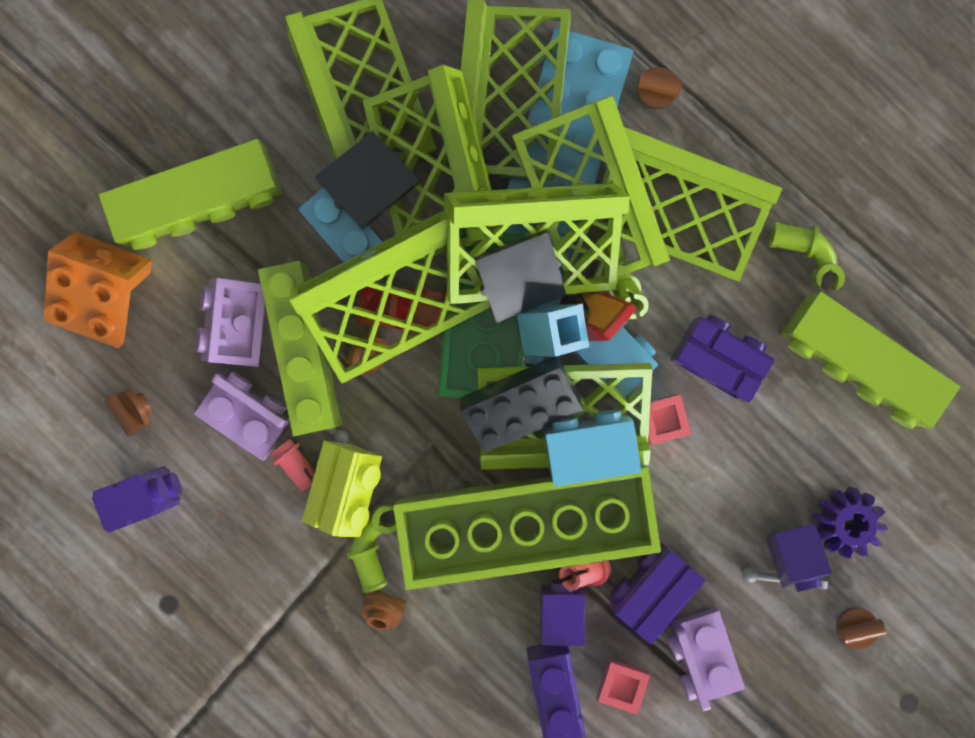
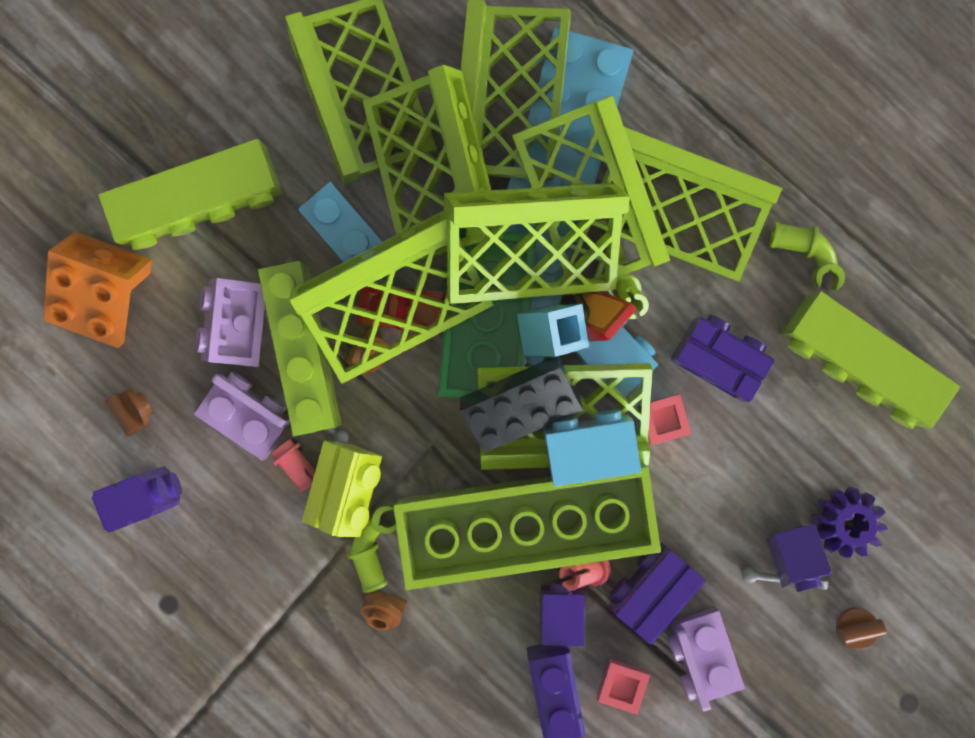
black piece [315,131,419,230] -> none
piece [474,229,567,323] -> none
dark orange plate [637,67,683,109] -> none

